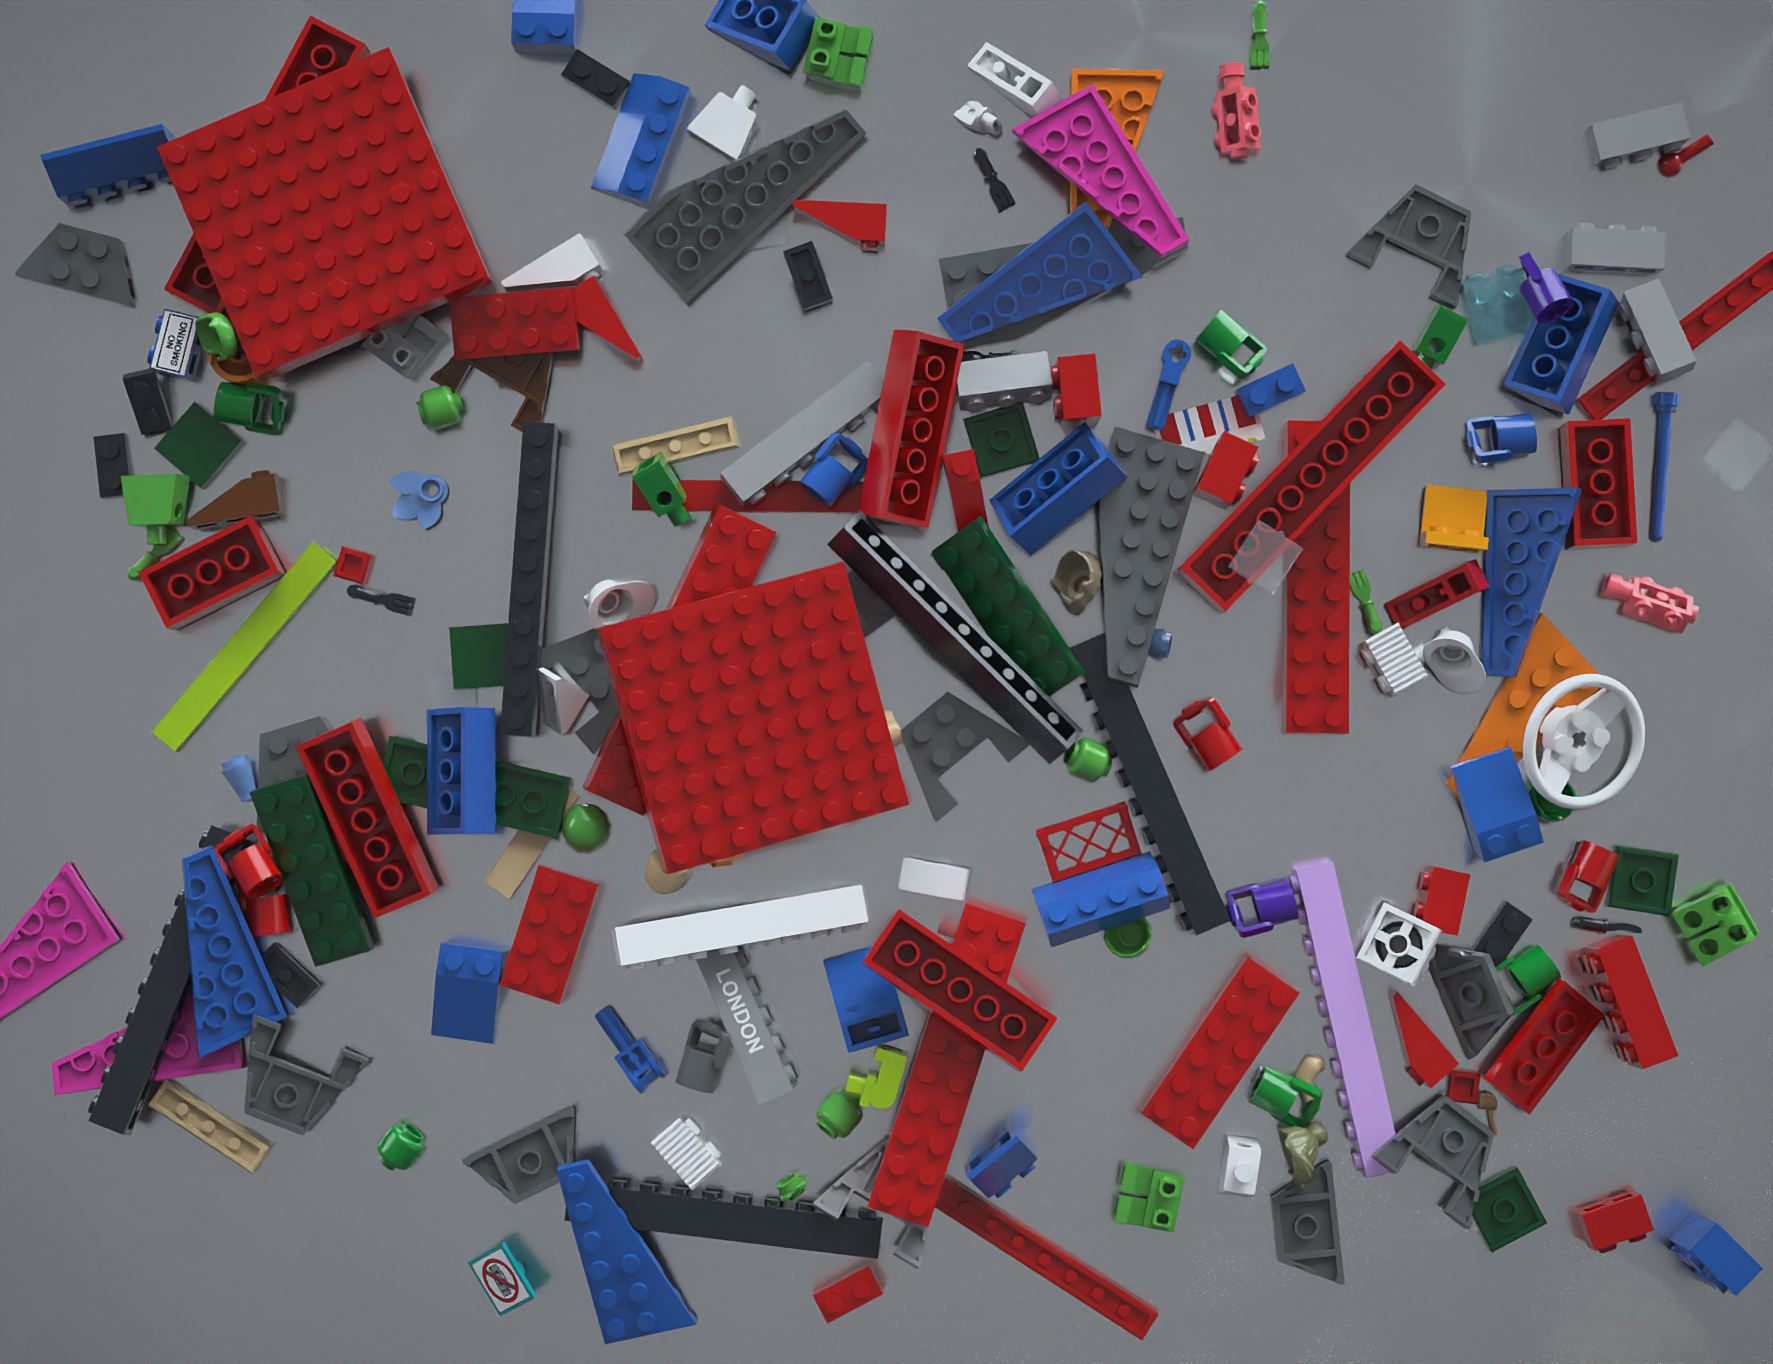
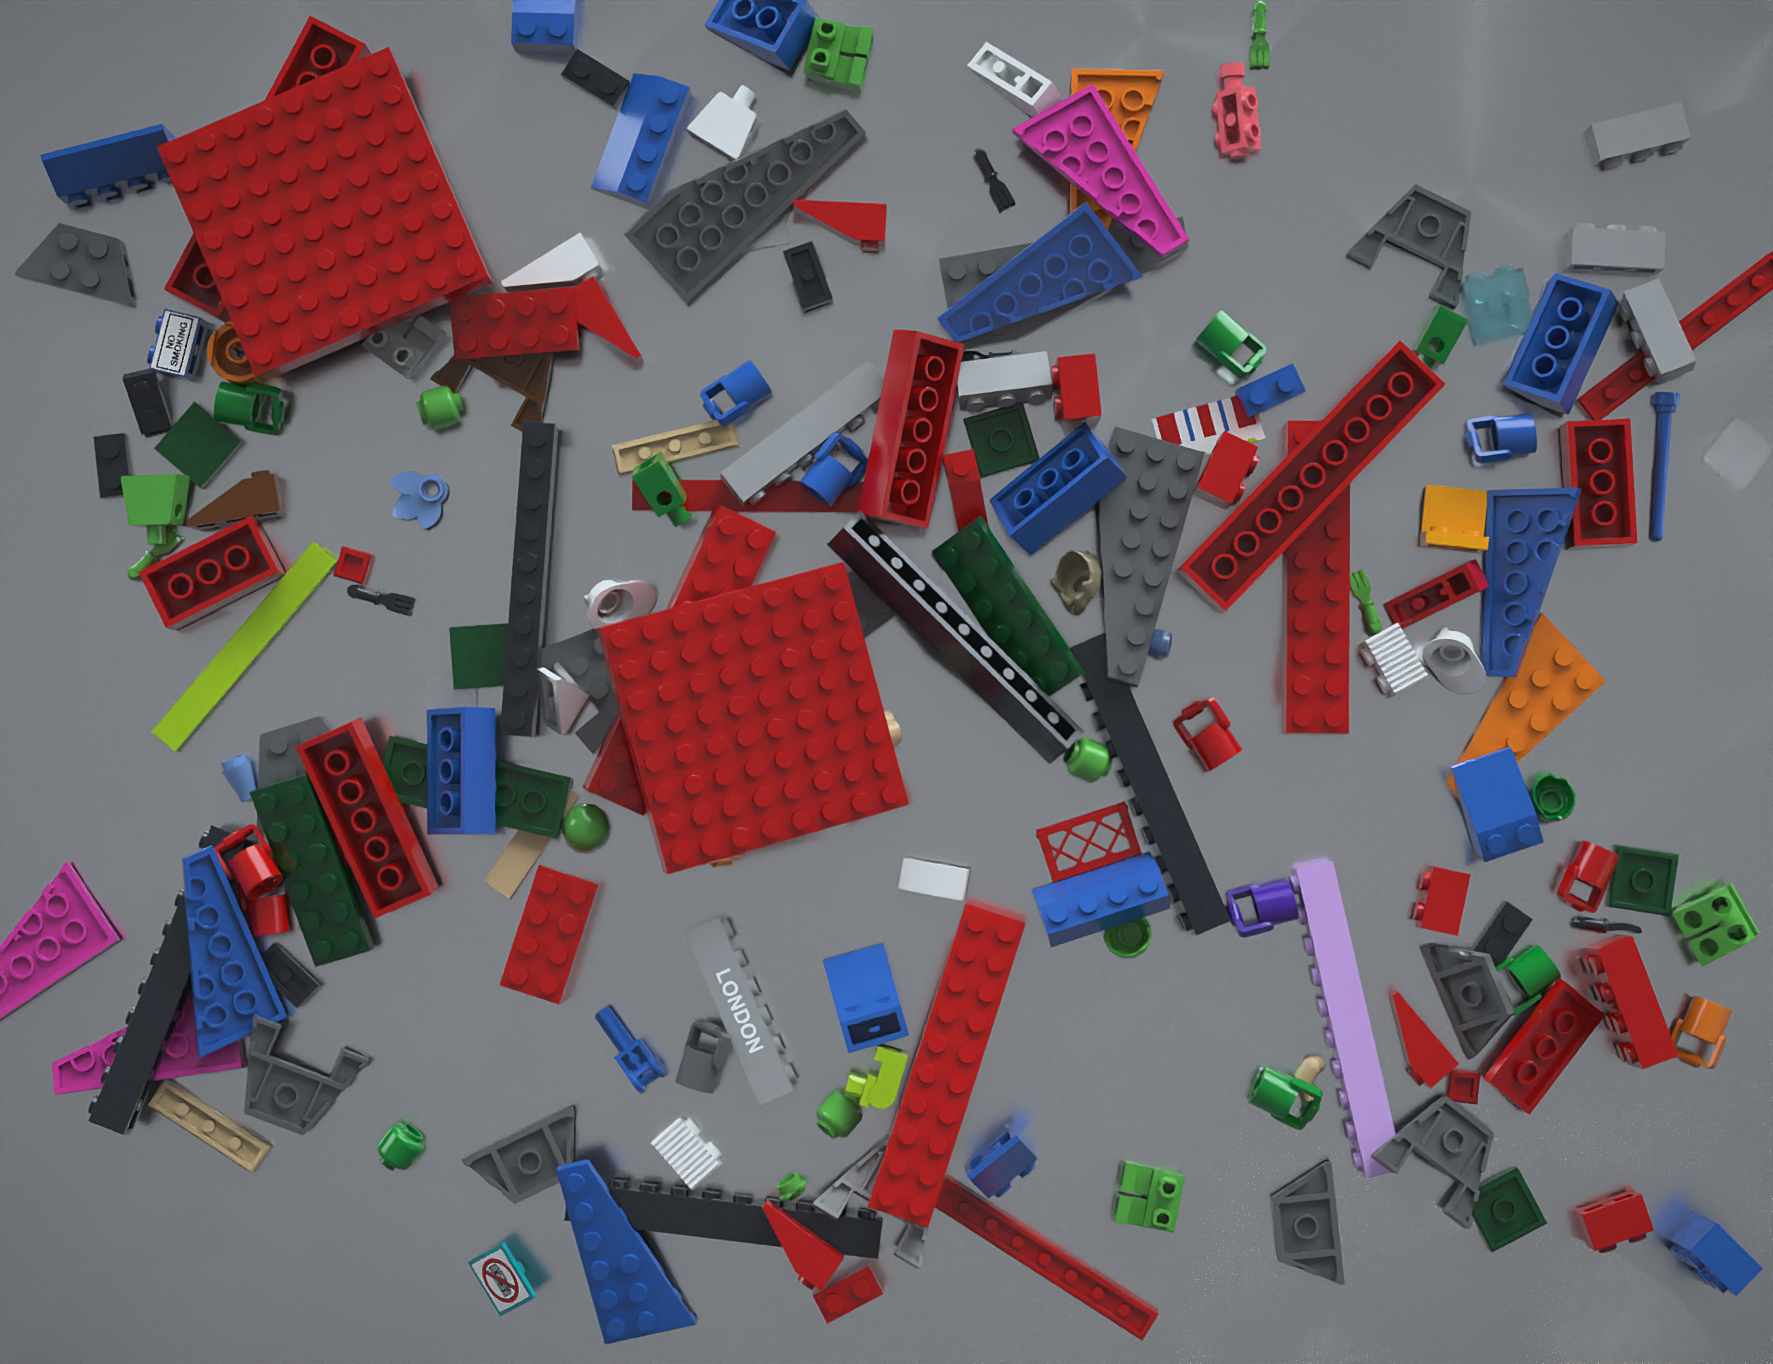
bright green hair [195,312,240,361] -> none
blue slope [431,942,507,1044] -> none
white brick [611,885,868,972] -> none
tan head [644,849,688,894] -> none
red brick [862,909,1058,1073] -> none
dark grey wing [901,692,1029,822] -> none
white piece [953,101,1002,136] -> none
red brick [1138,956,1300,1149] -> none
blue connector [1146,339,1191,430] -> none
white torso [1217,1134,1261,1198] -> none
clear piece [1228,520,1303,595] -> none
olive hair [1278,1122,1328,1189] -> none
white piece [1356,902,1442,987] -> none
medium nougat hand [1477,1091,1499,1136] -> none
dark purple piece [1519,251,1573,324] -> none
white piece [1523,674,1645,809] -> none
coral brick [1601,573,1699,634] -> none
red bar [1657,134,1714,177] -> none
none -> blue piece [700,359,773,426]
none -> red slope [762,1199,844,1290]
none -> orange piece [1671,995,1733,1069]

